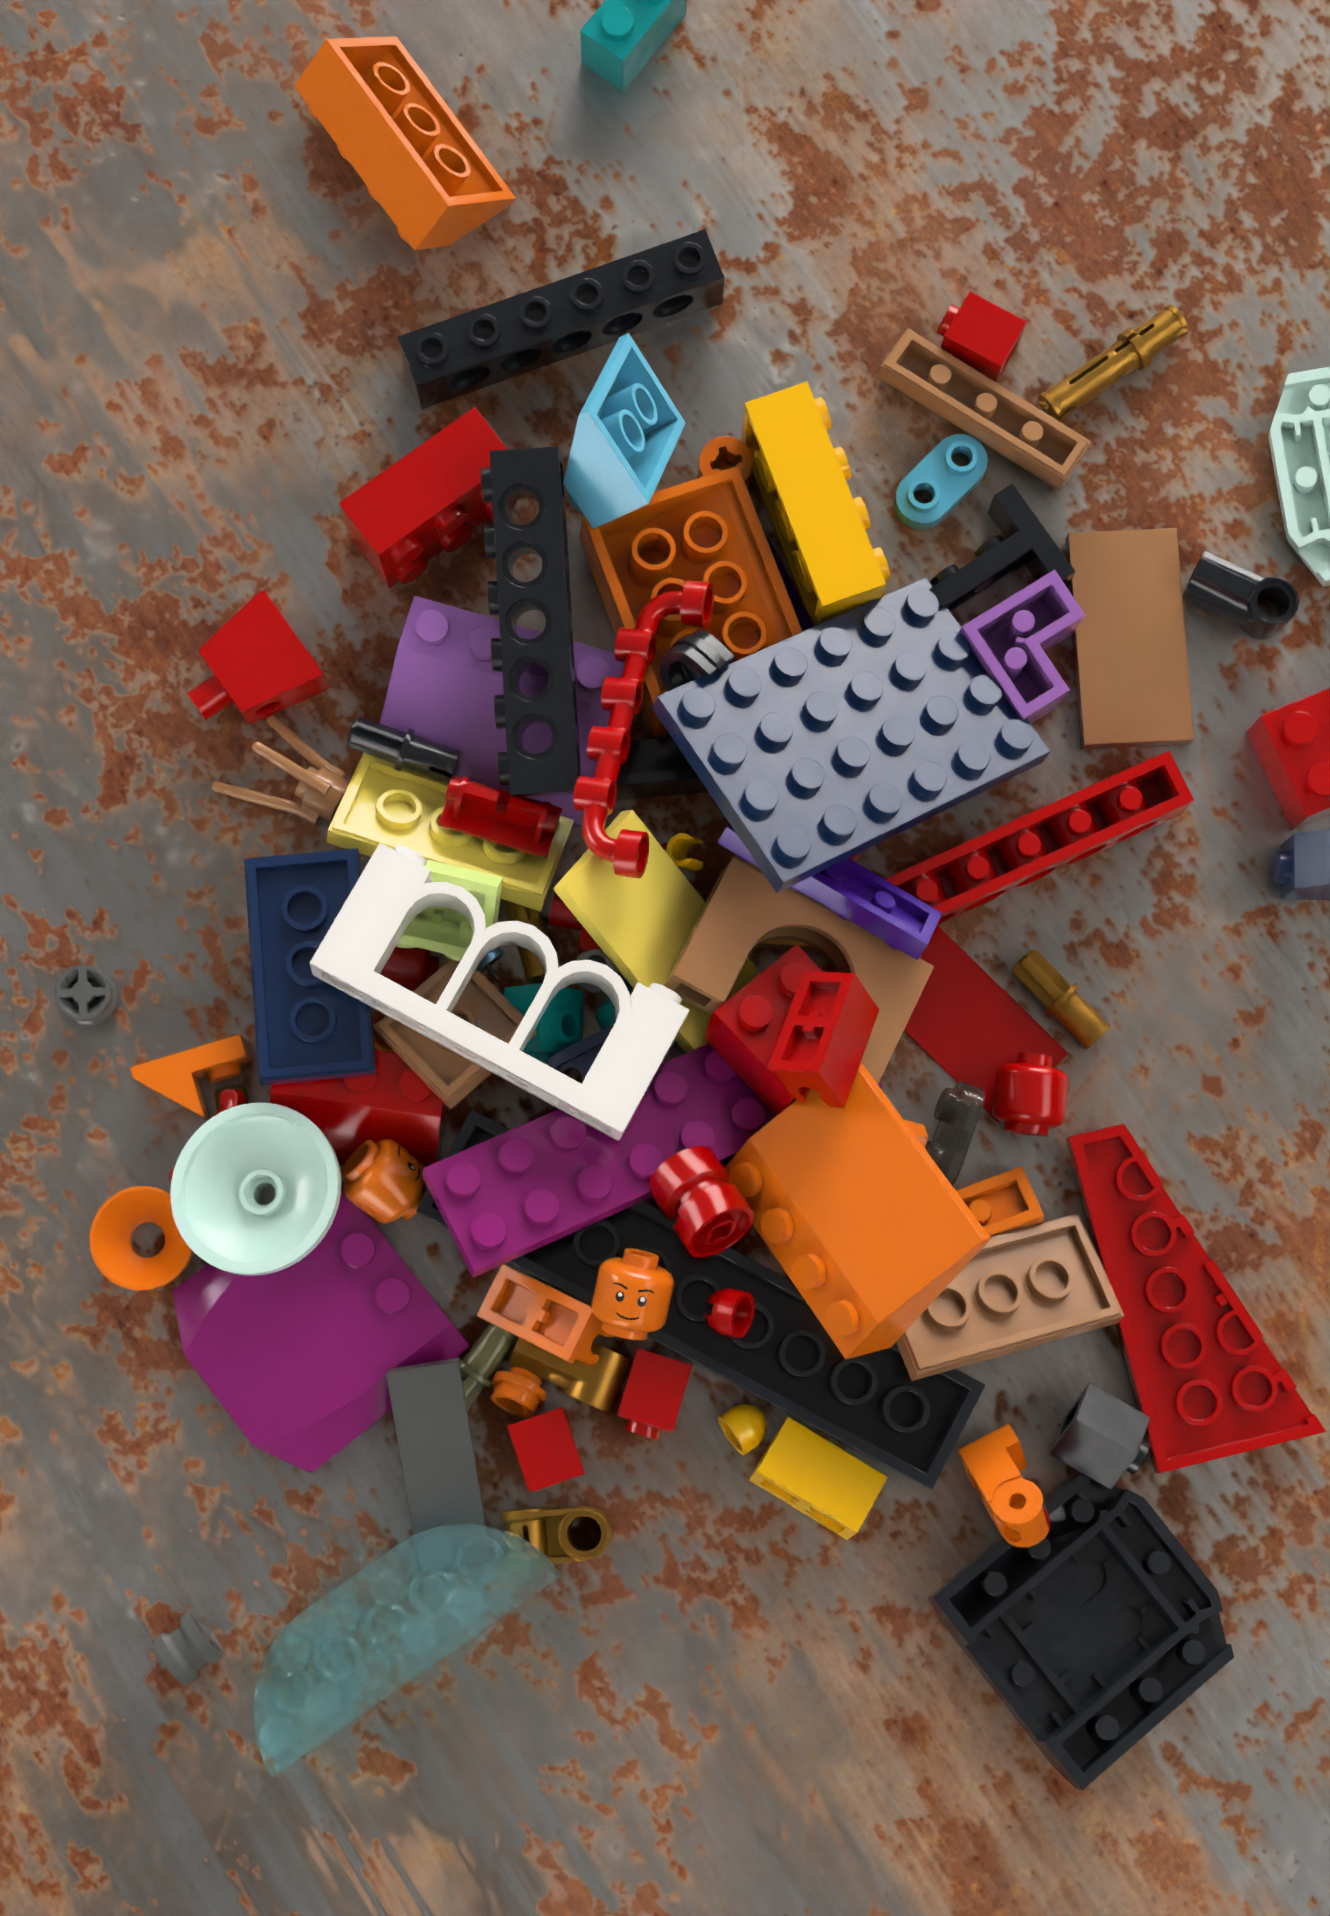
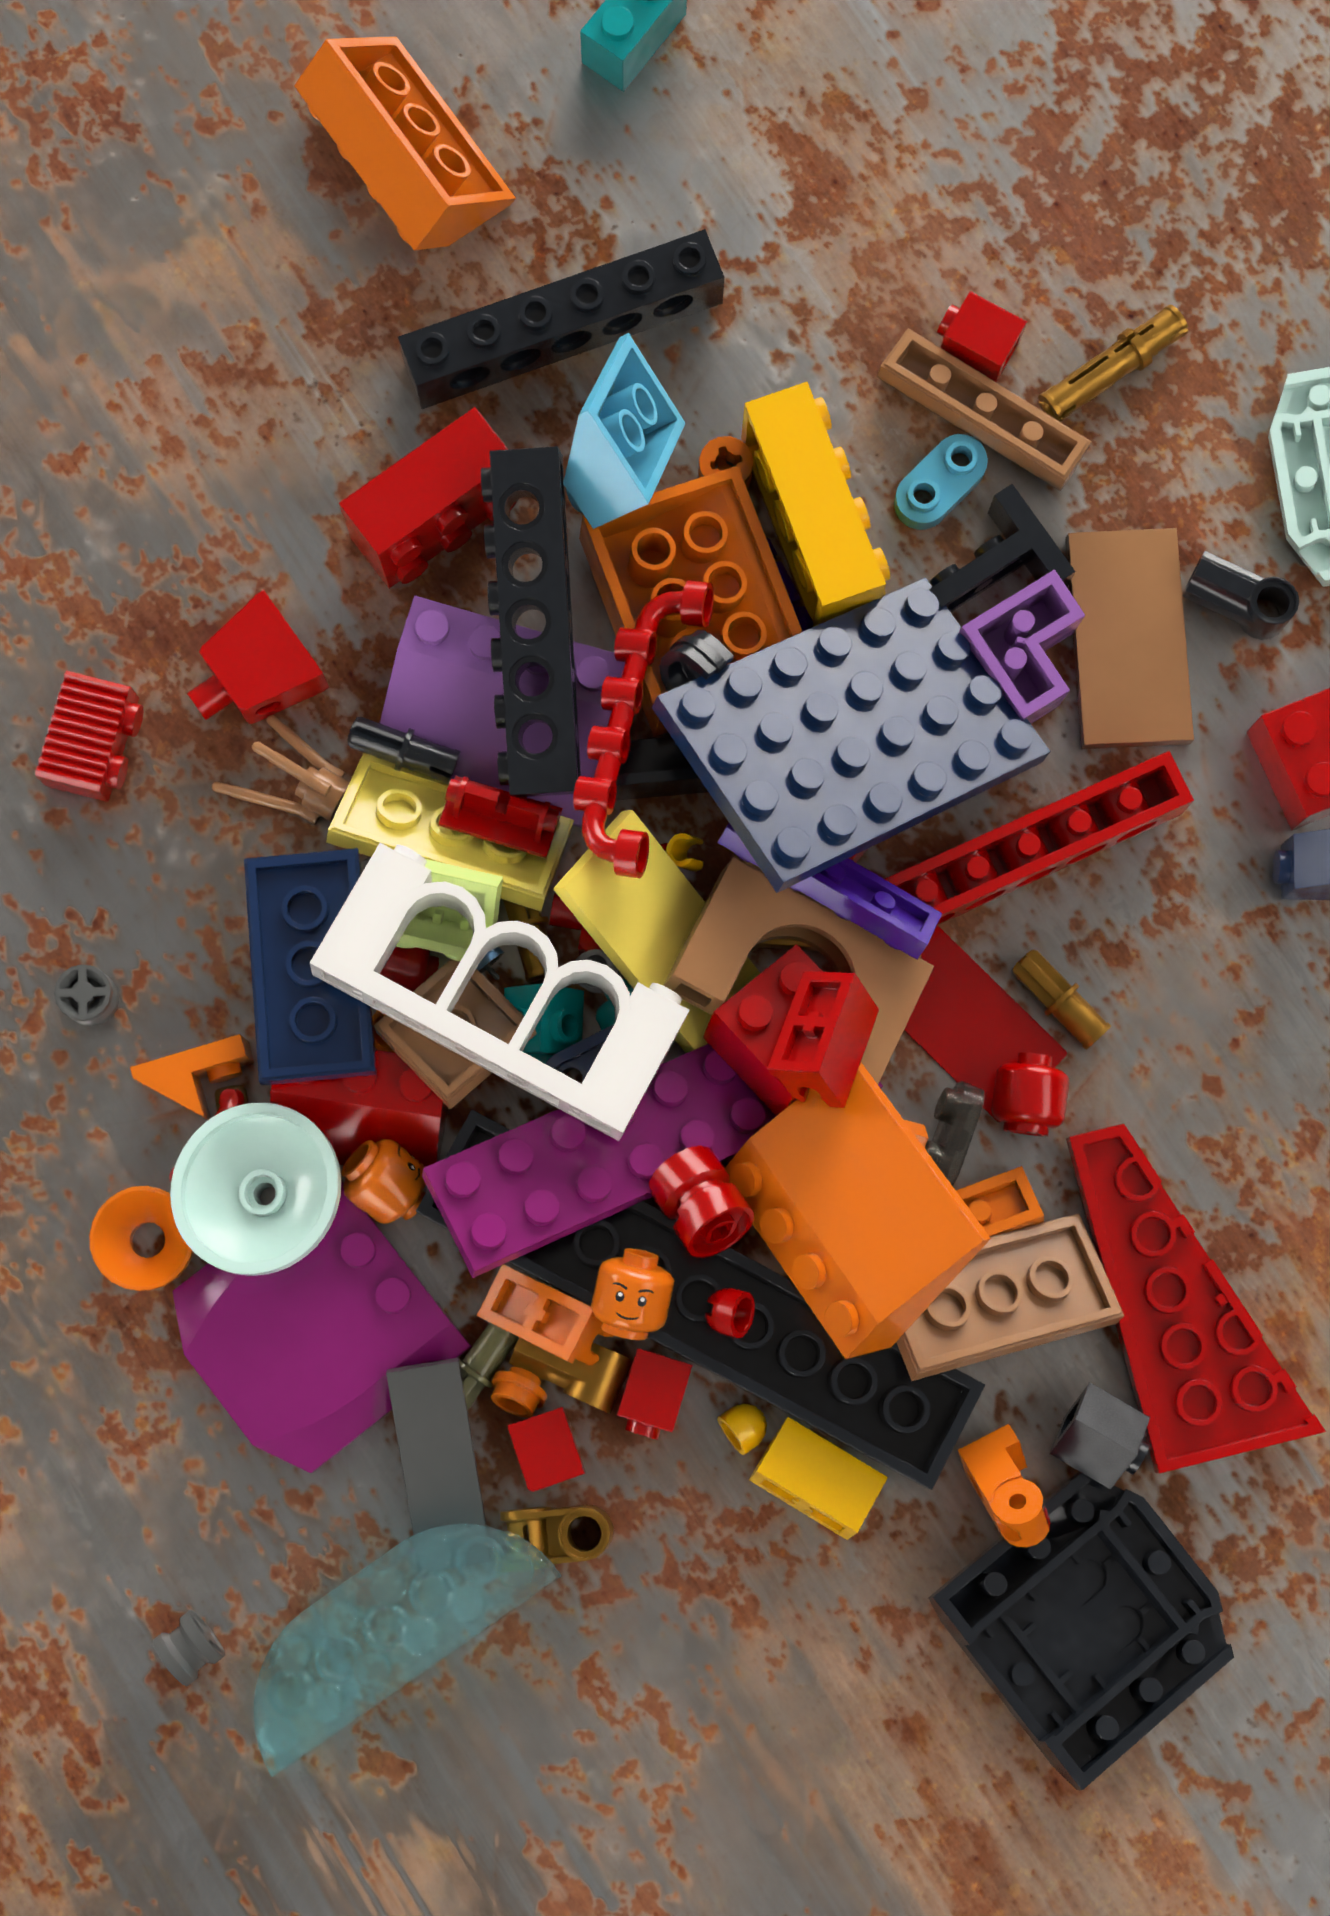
none -> red brick [35,671,144,802]

